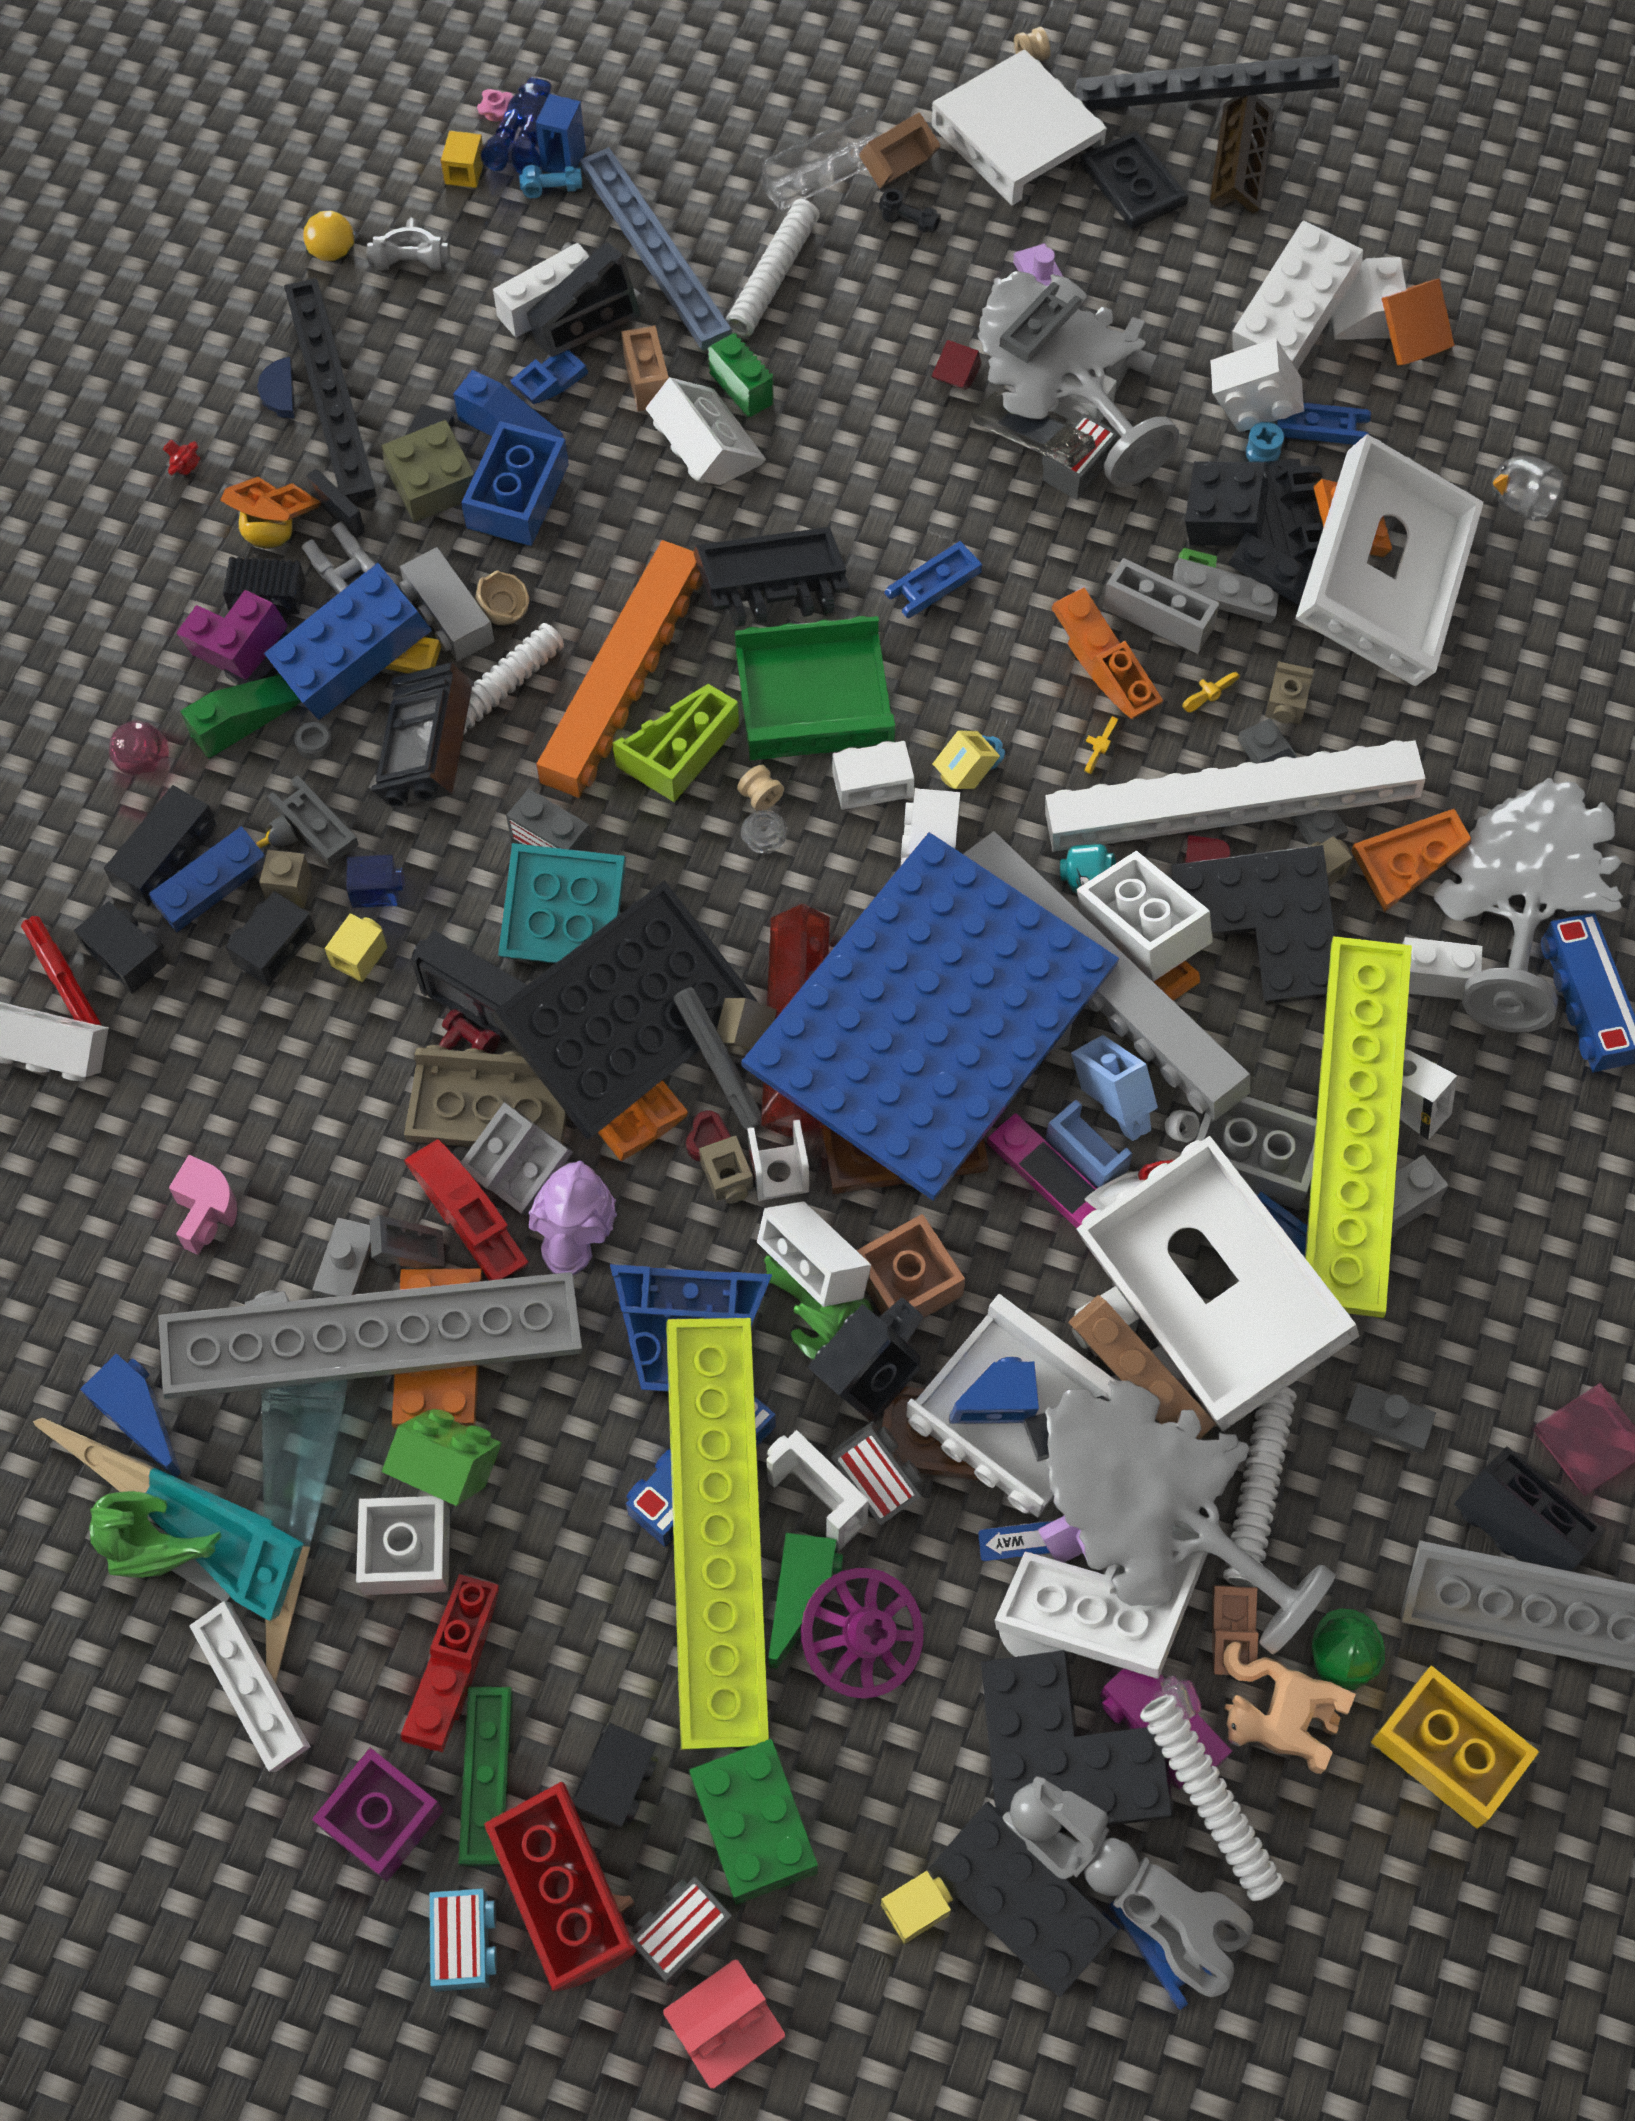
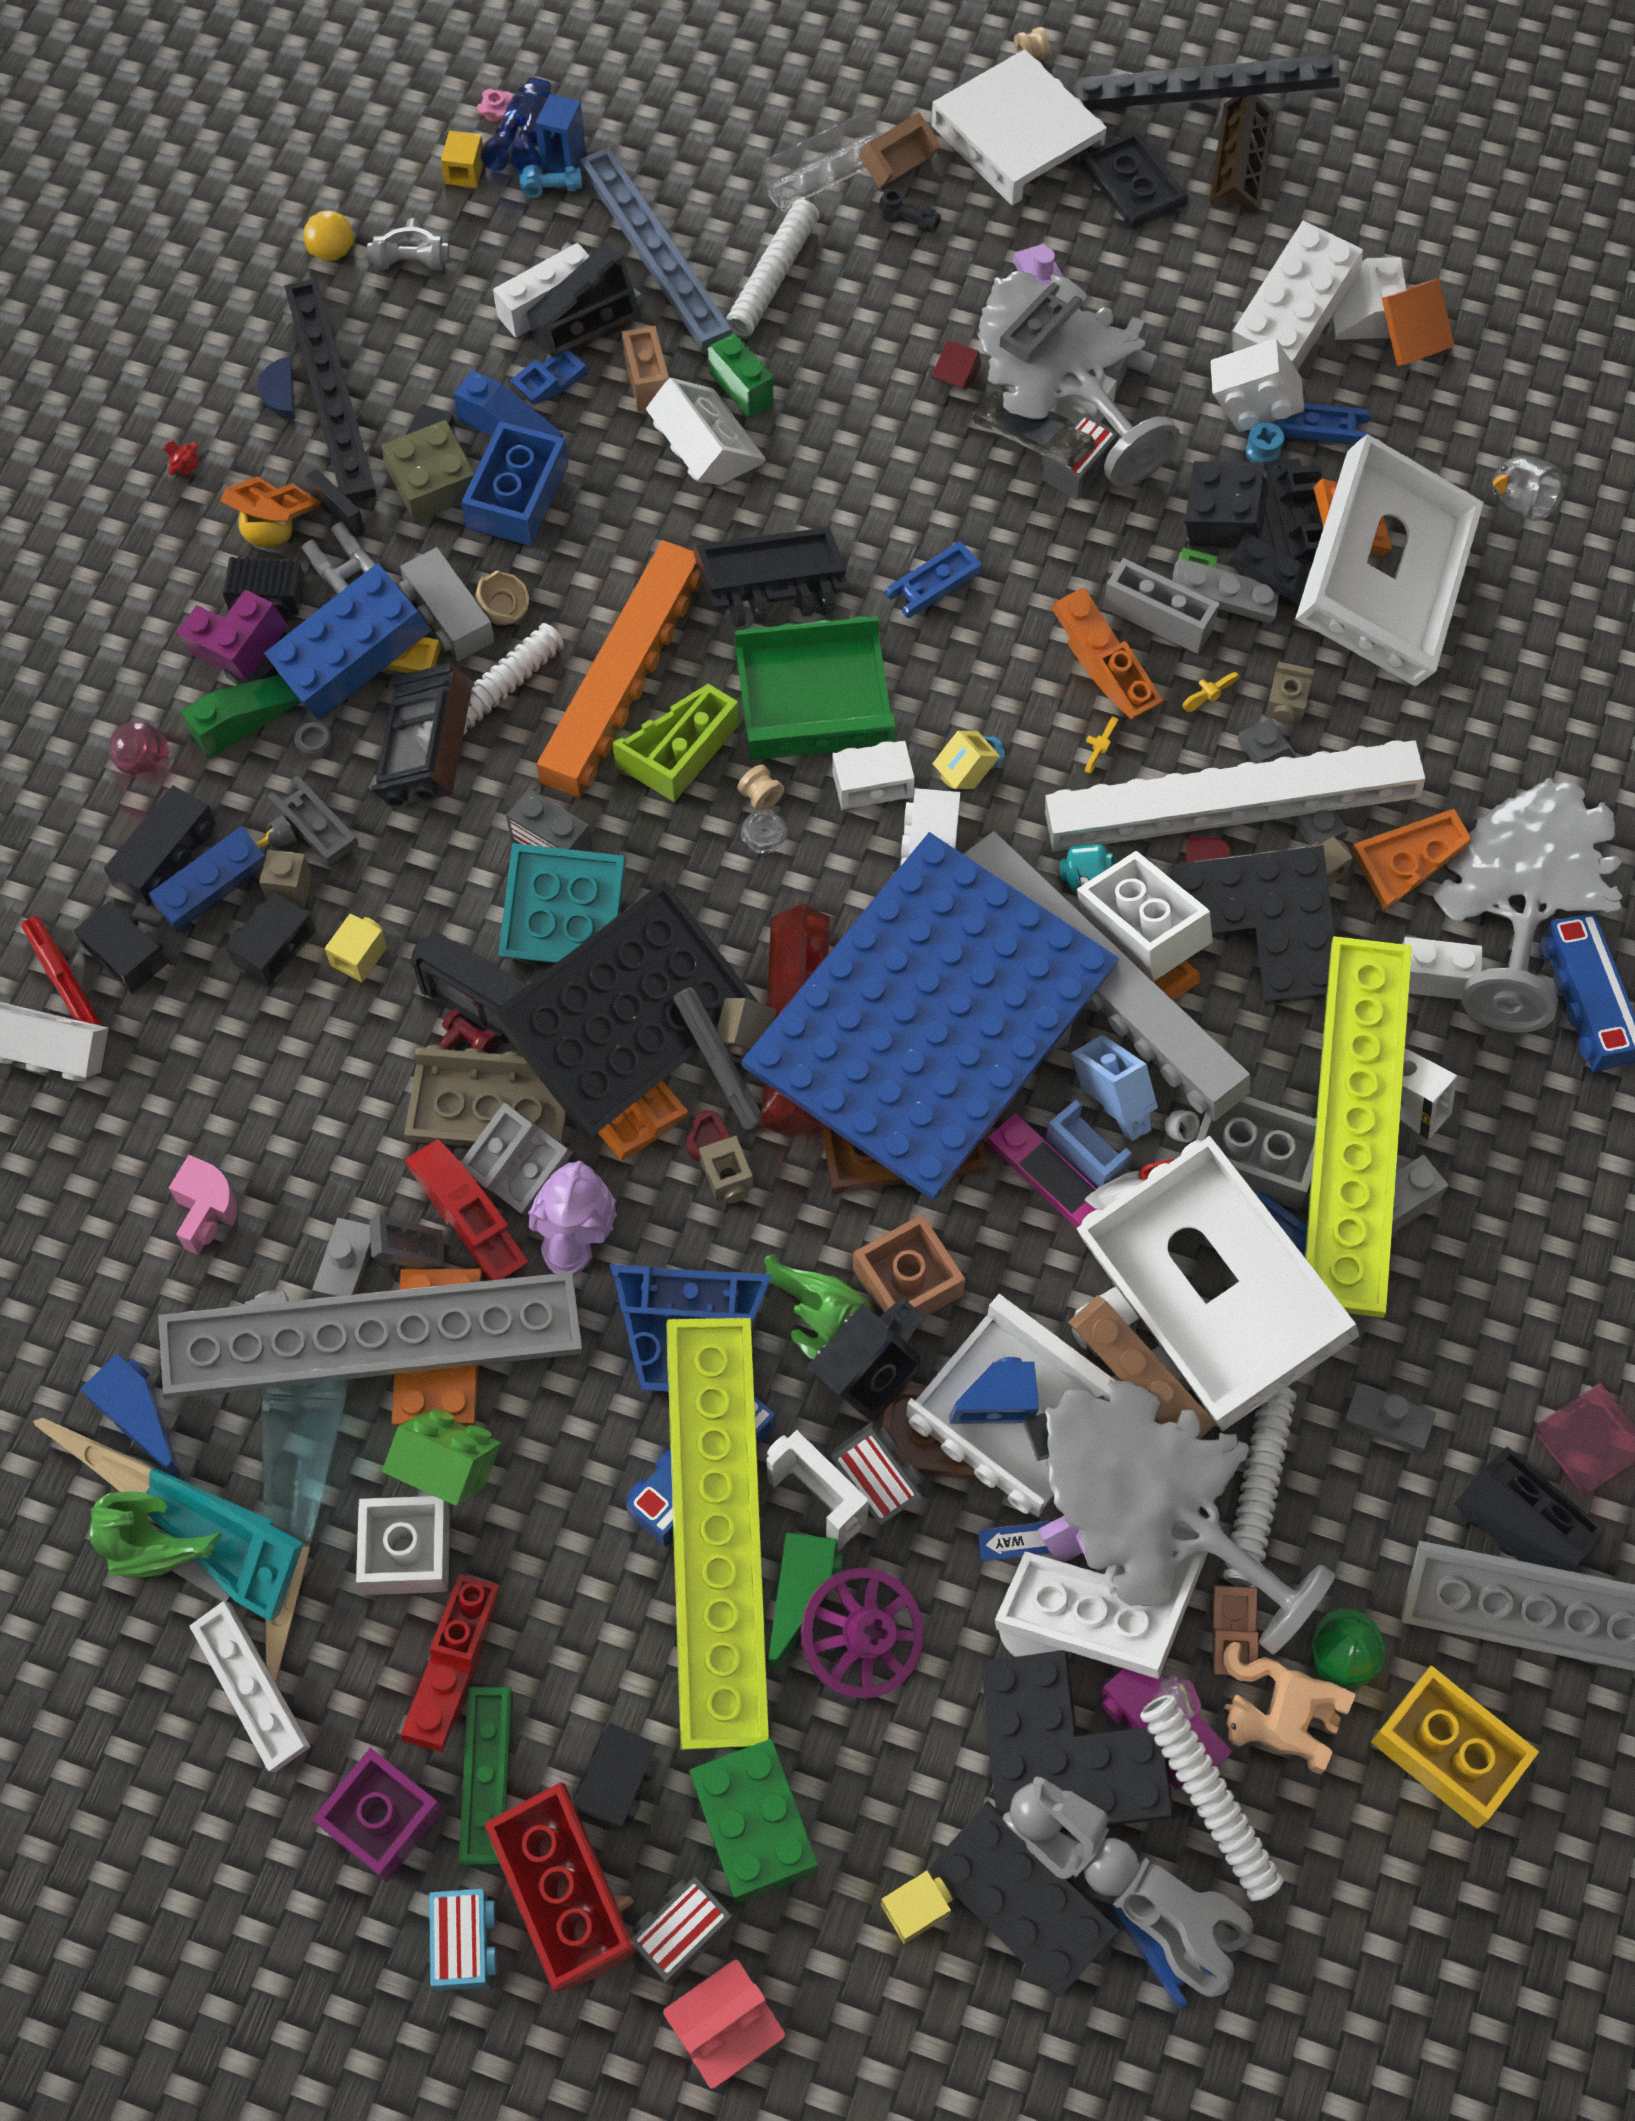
clear blue brick [347,855,404,908] -> none
white piece [747,1120,809,1201] -> none
white brick [757,1201,871,1307] -> none

